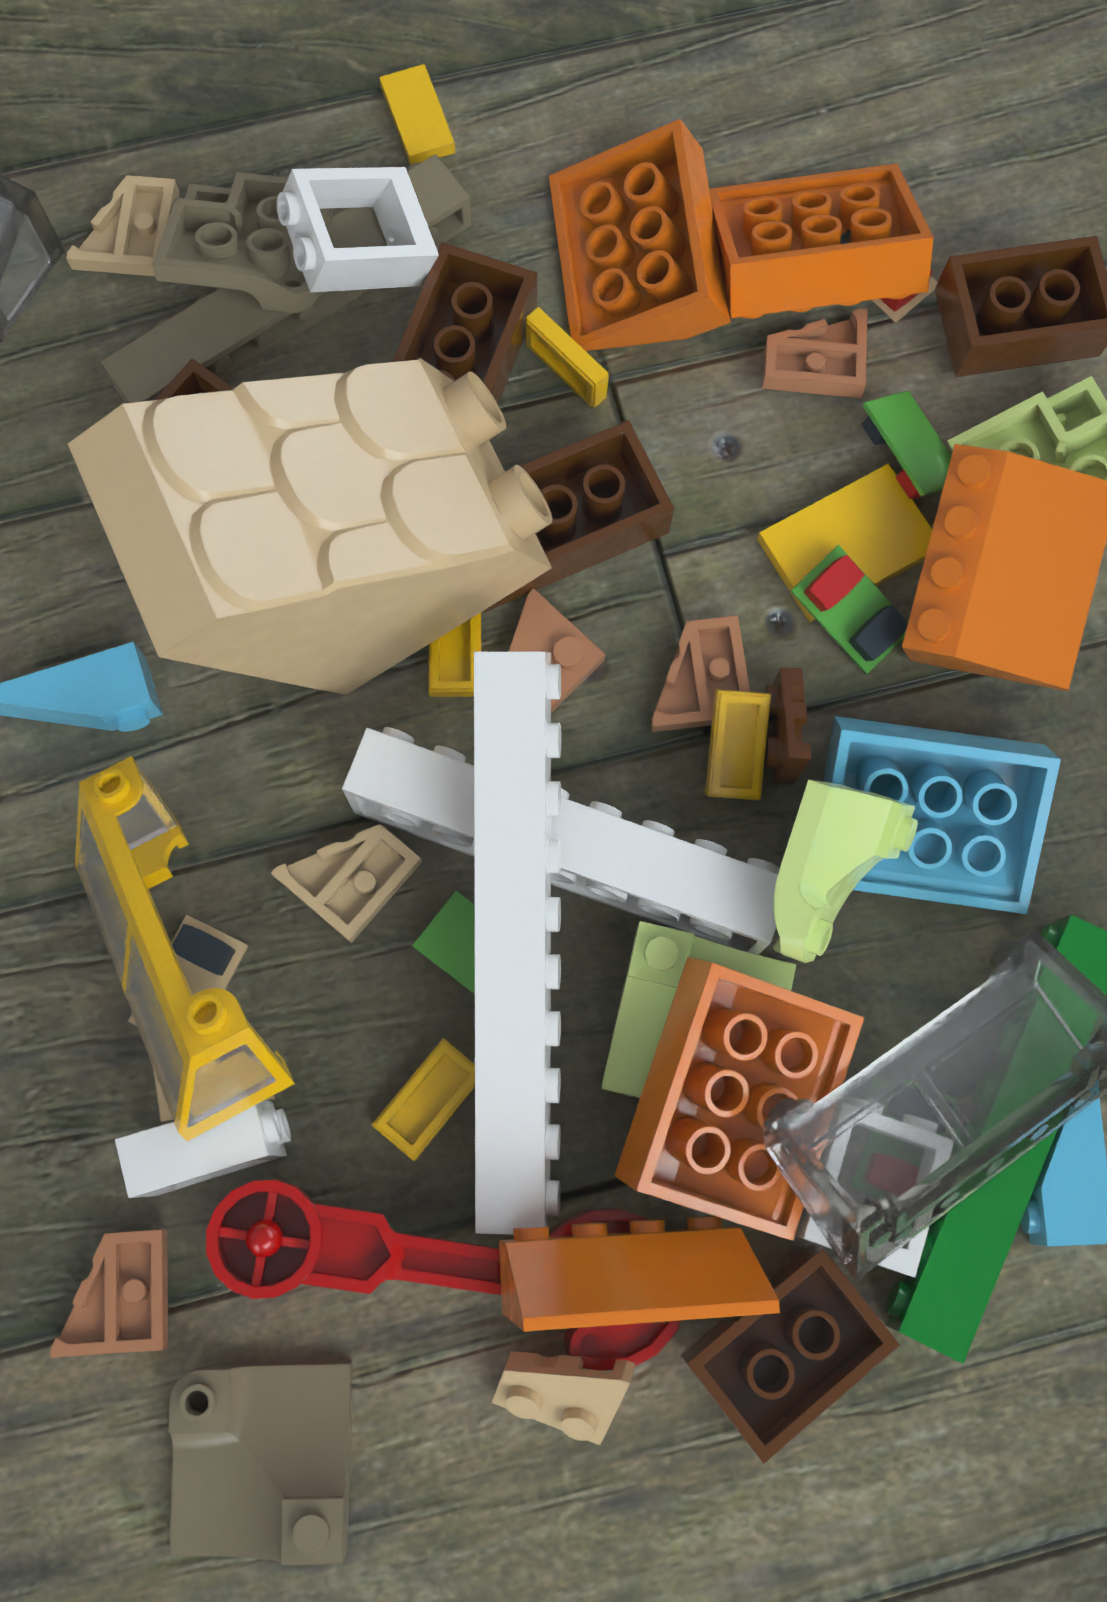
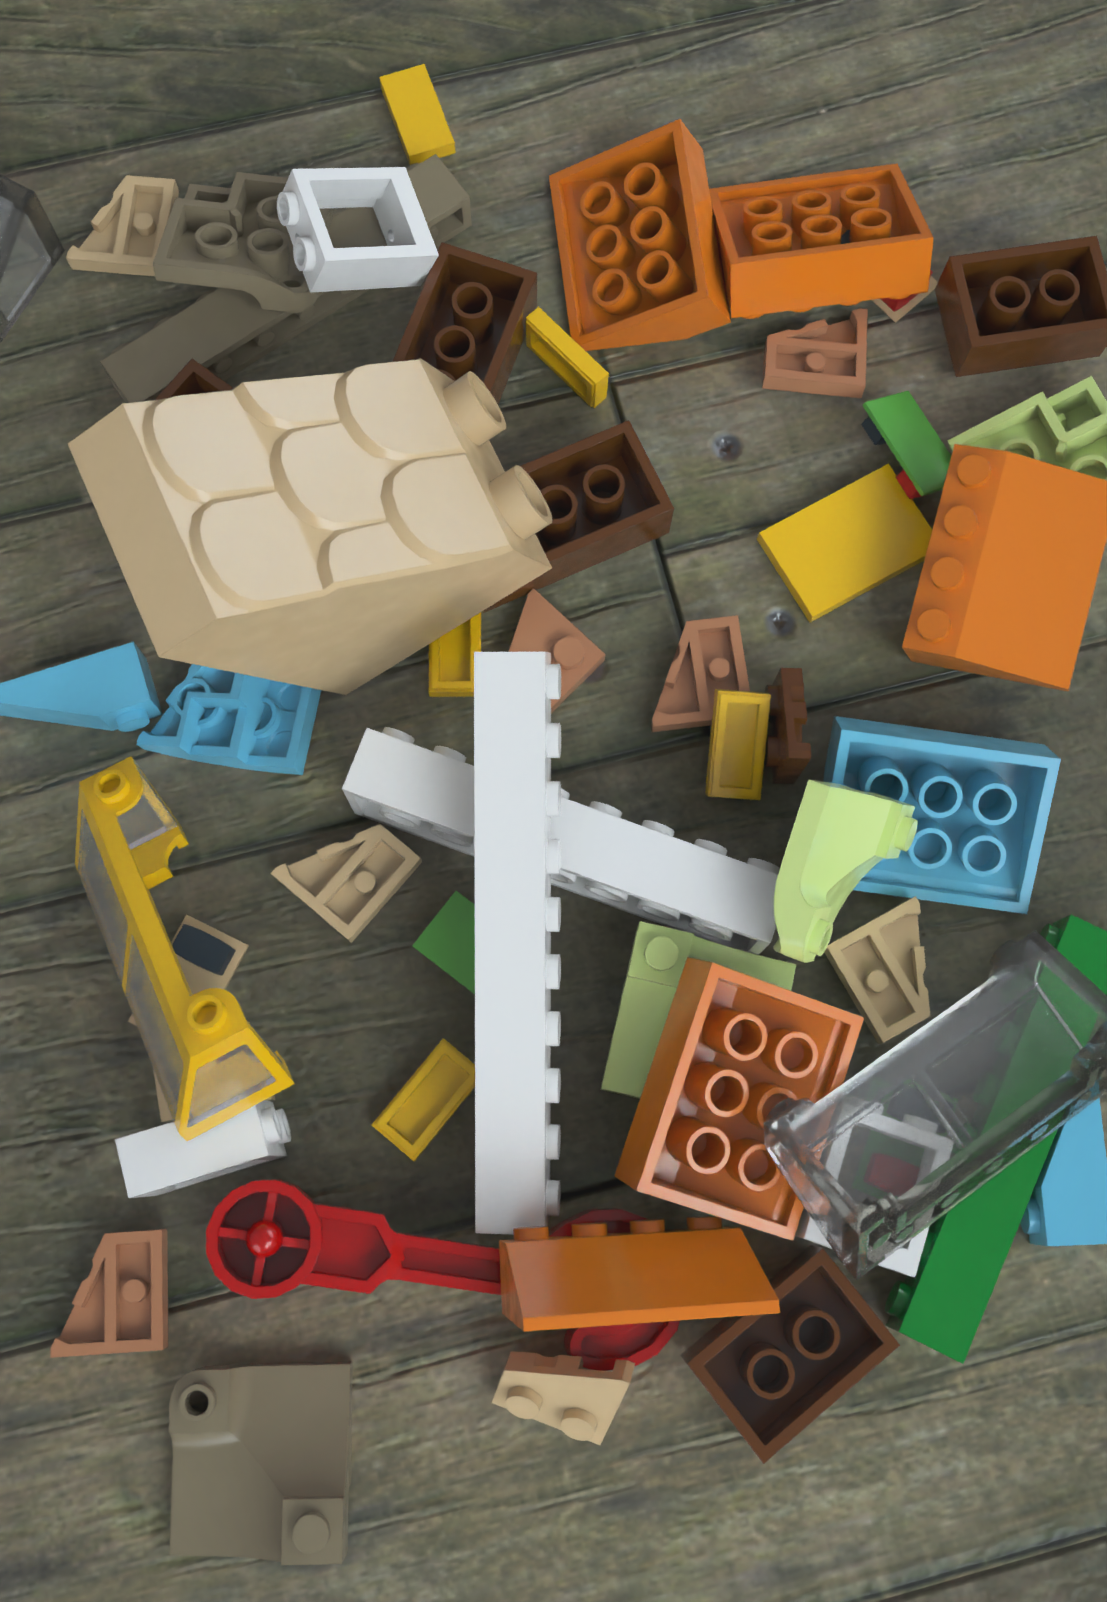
piece [790,545,908,674] -> none
none -> medium azure slope [136,664,321,775]
none -> tan wing [824,896,930,1044]

